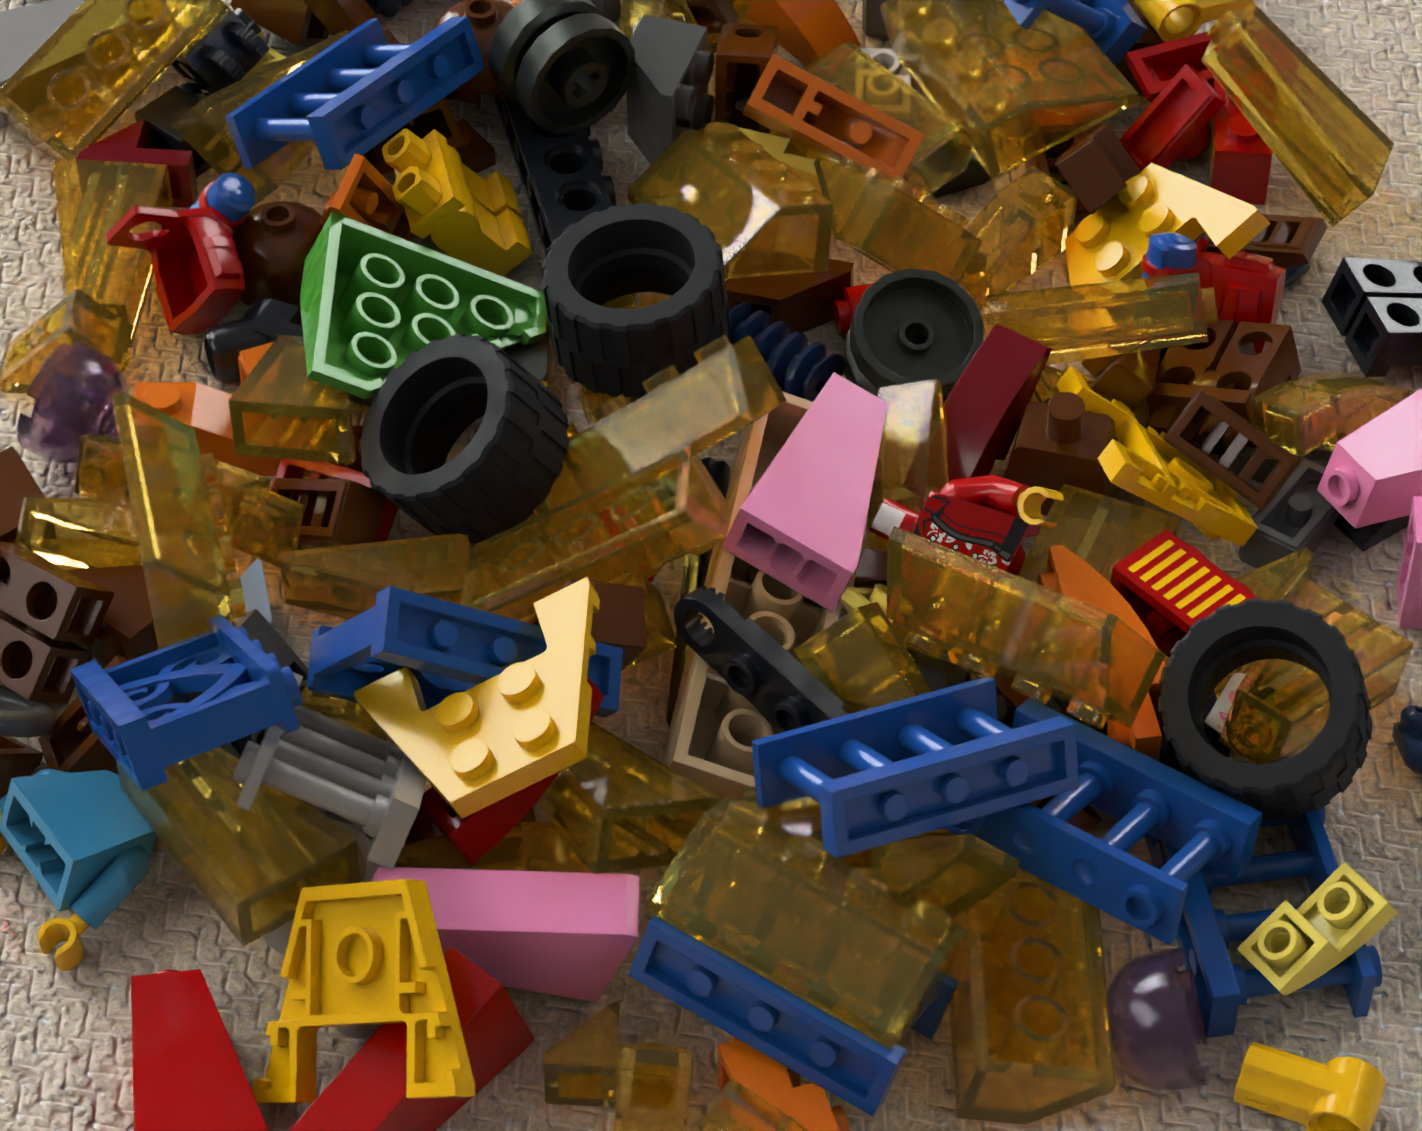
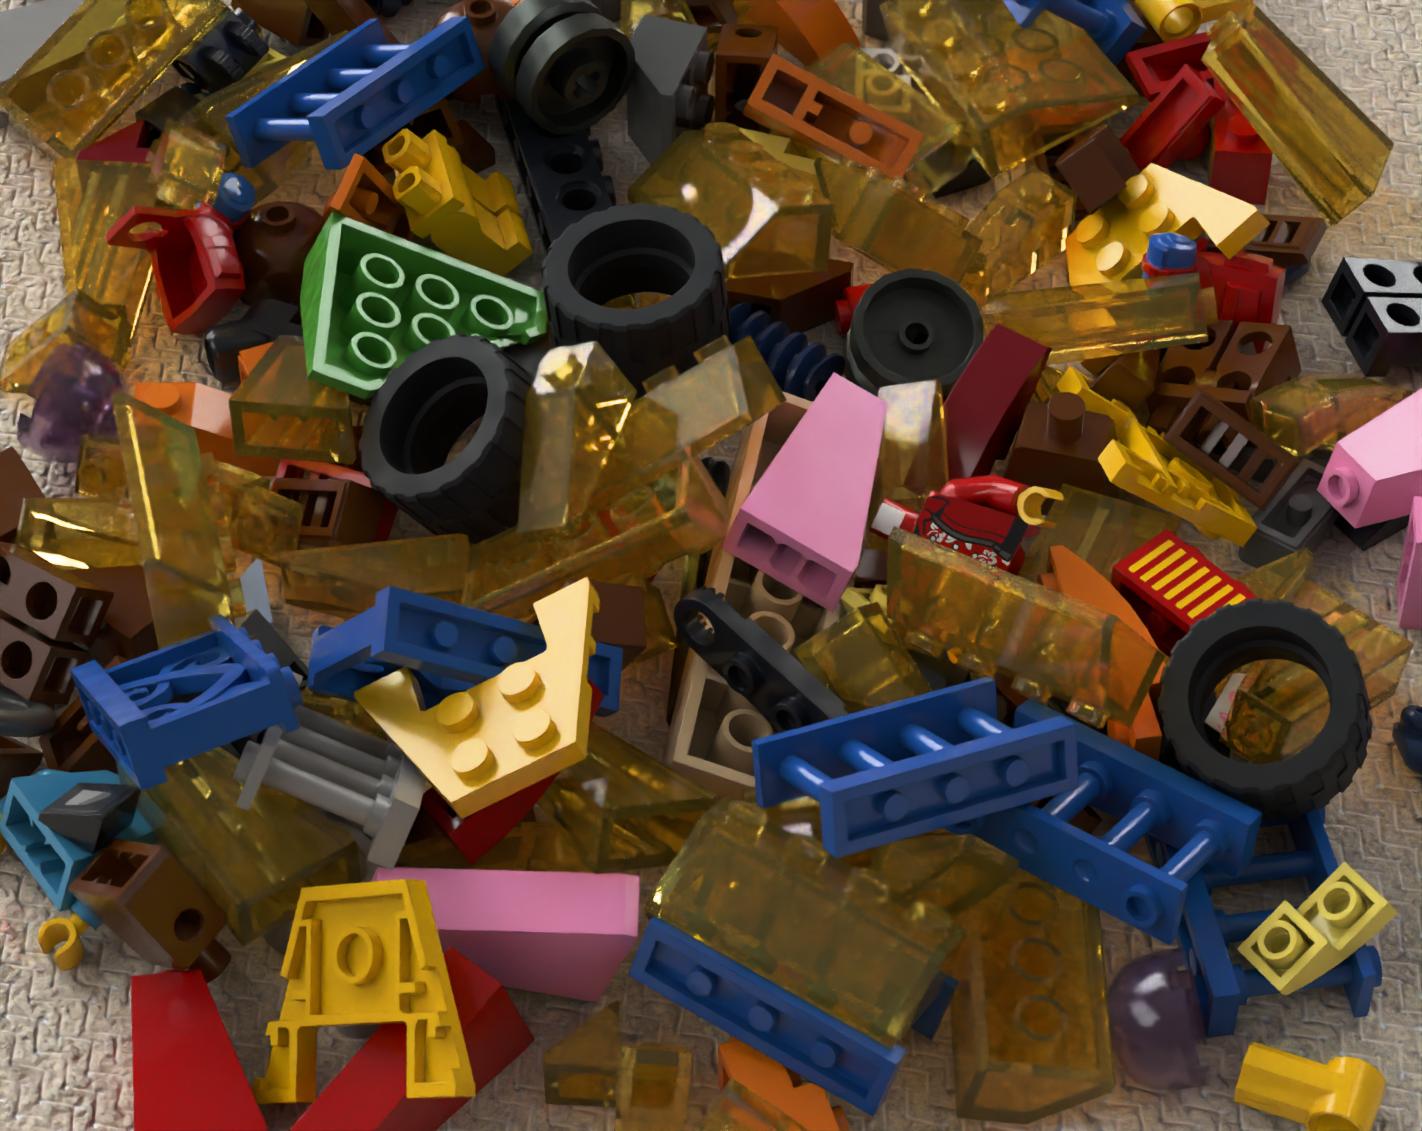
none -> black slope [38,782,141,854]
none -> reddish brown torso [67,838,231,983]
none -> clear yellow slope [145,118,226,211]
none -> clear yellow slope [518,341,637,542]

